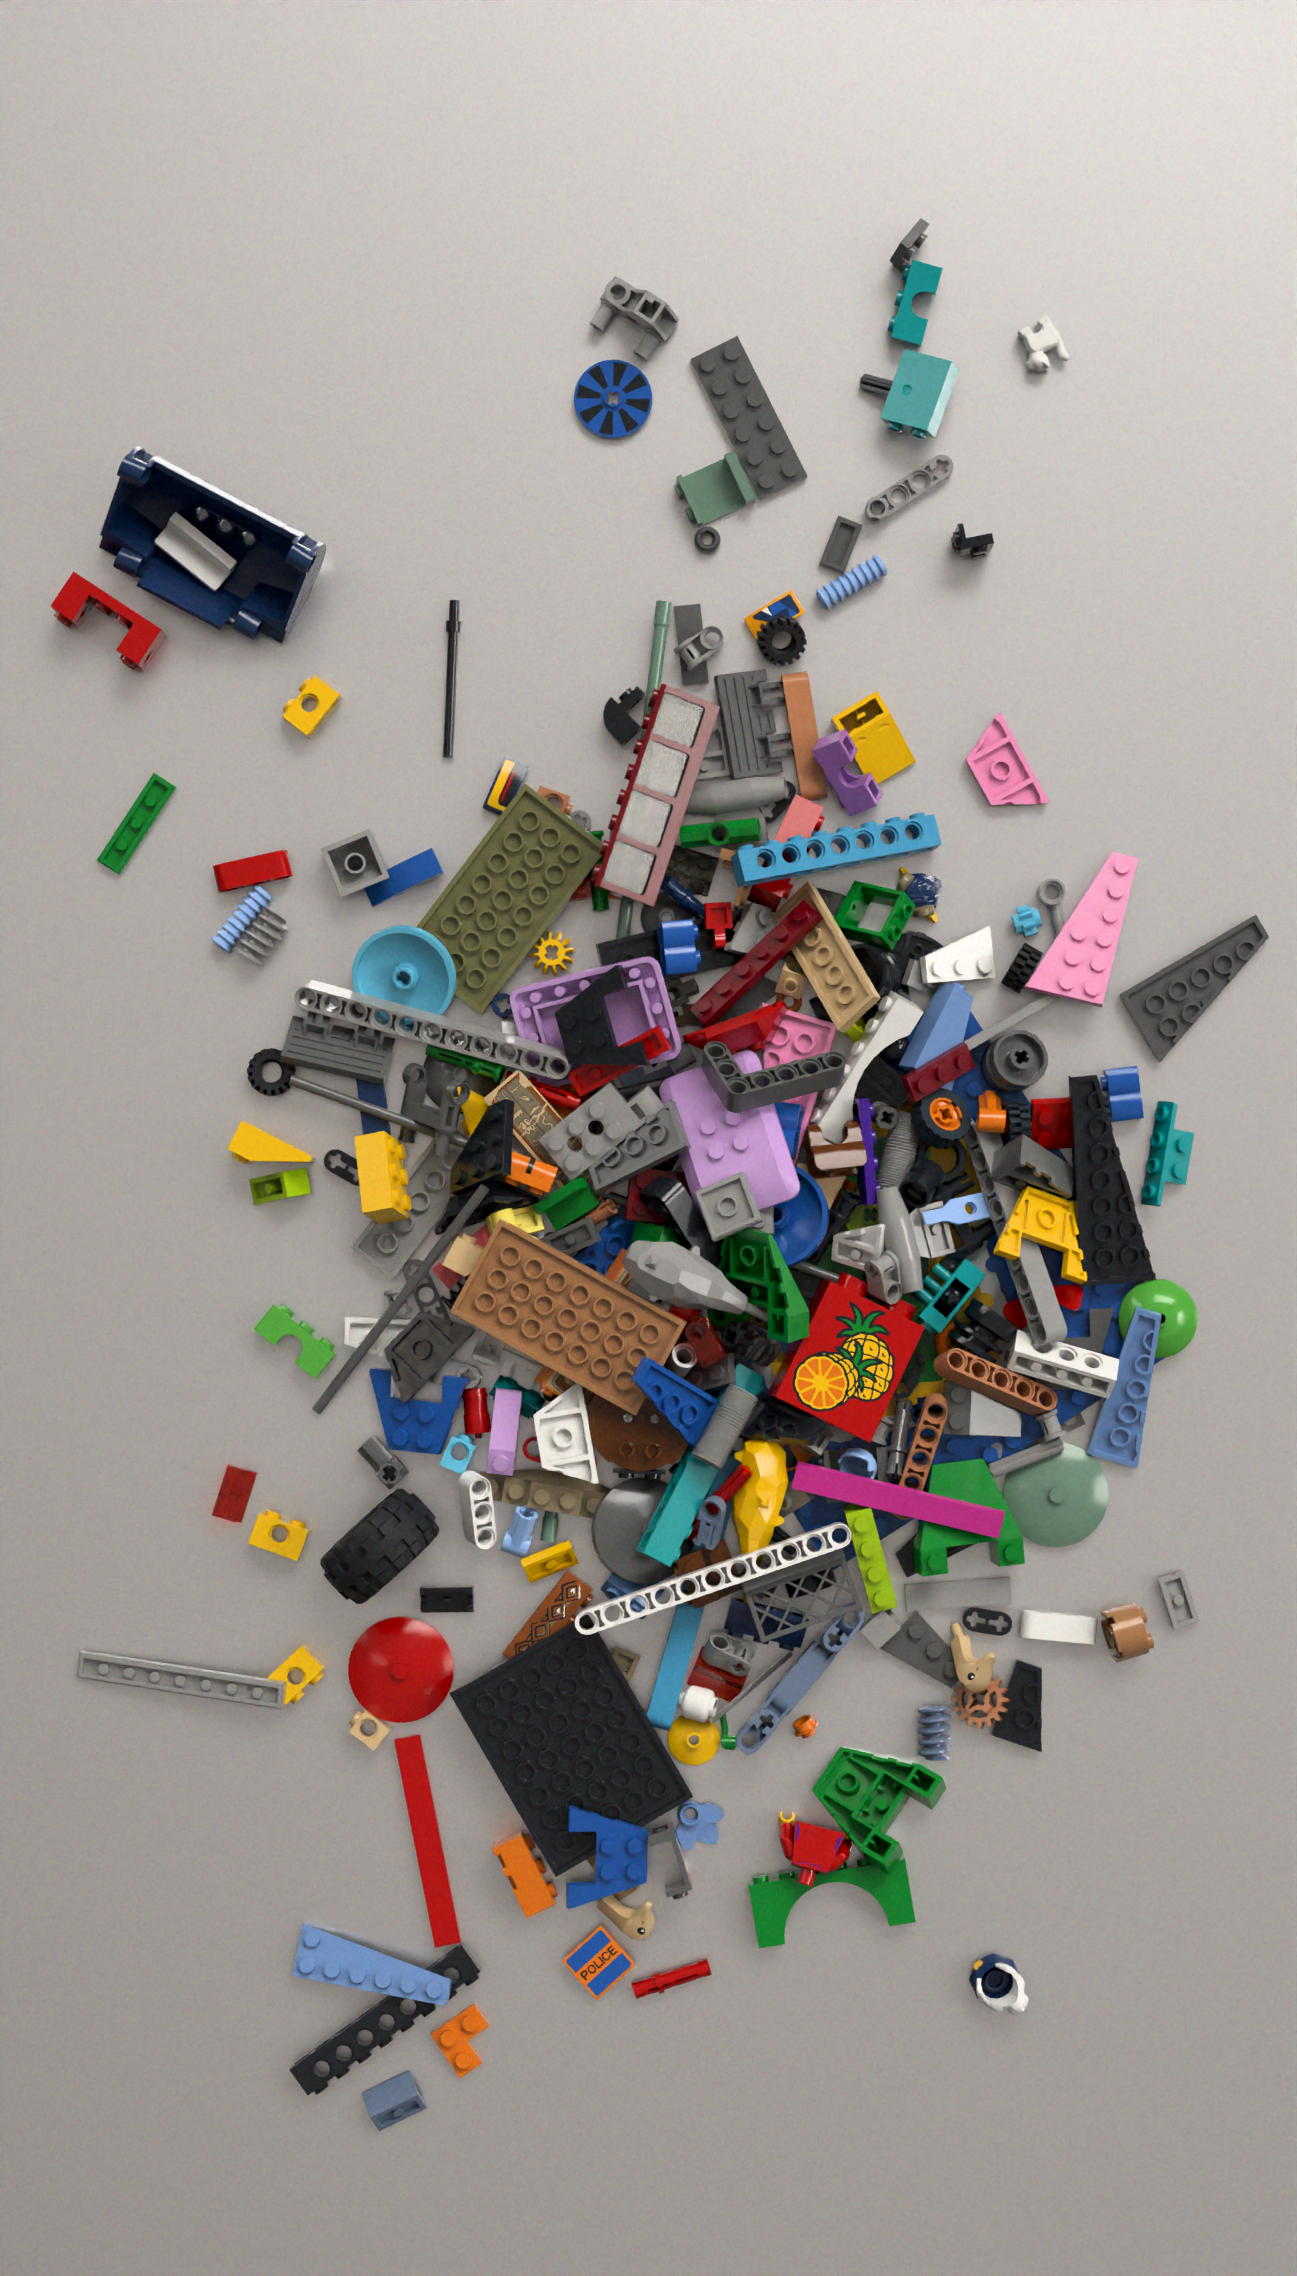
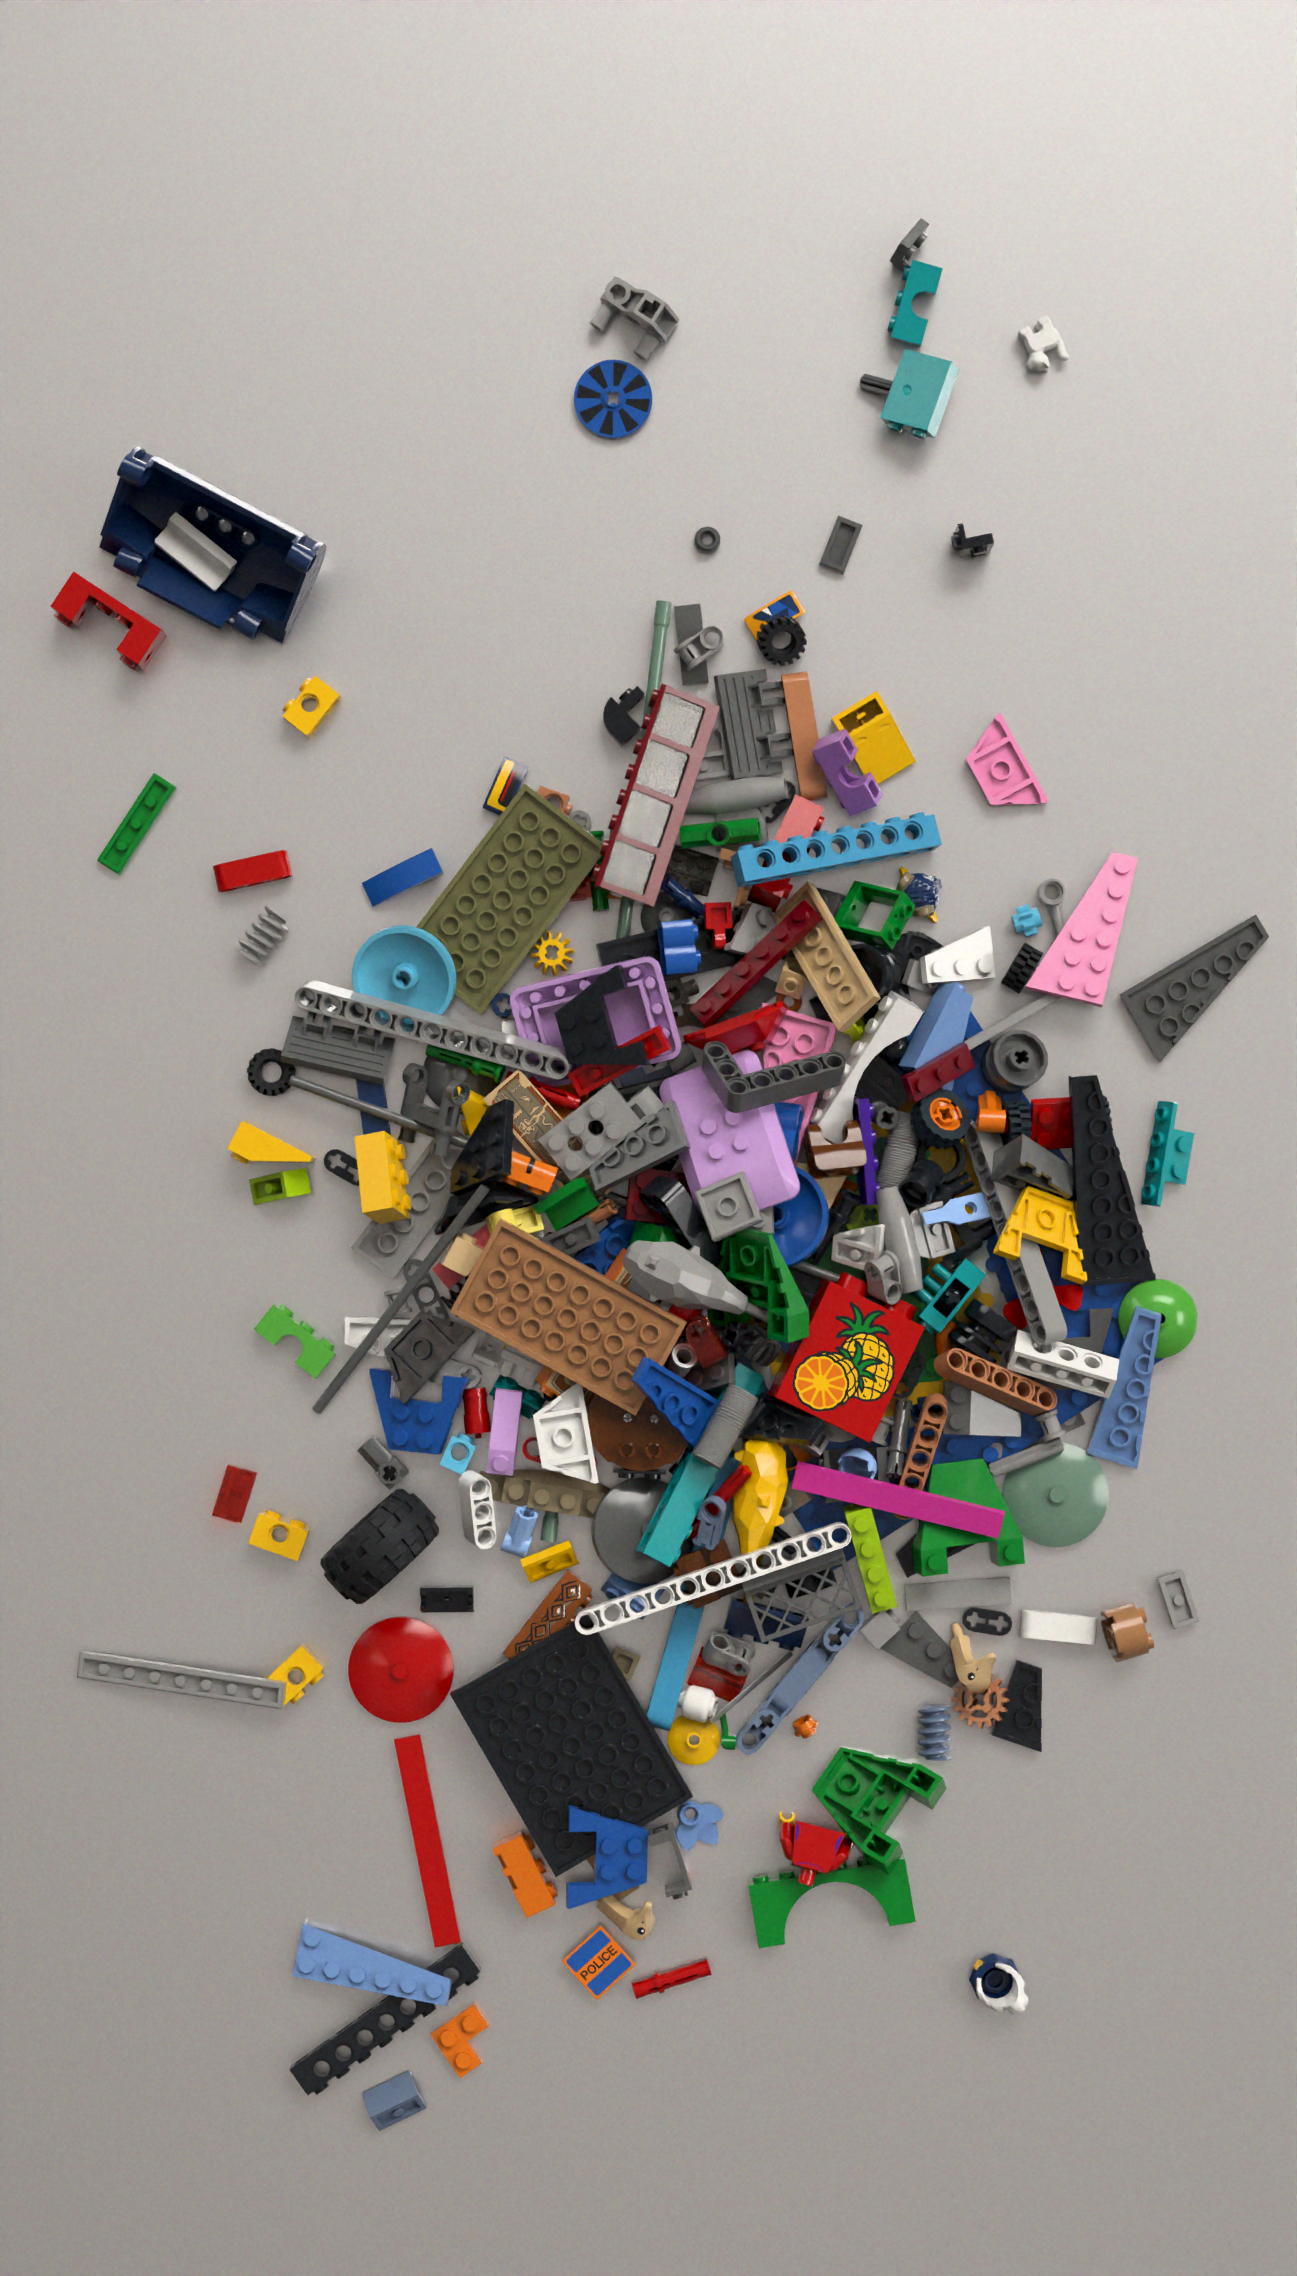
light blue piece [211,884,272,953] -> none
light grey slope [321,829,390,898] -> none
tan brick [349,1709,391,1751] -> none
black bar [443,600,462,758] -> none
sand green panel [674,450,756,528] -> none
dark grey plate [691,336,807,500] -> none
light blue piece [816,555,887,610] -> none
light grey beam [865,455,953,524] -> none
blue brick [1100,1066,1144,1122] -> none

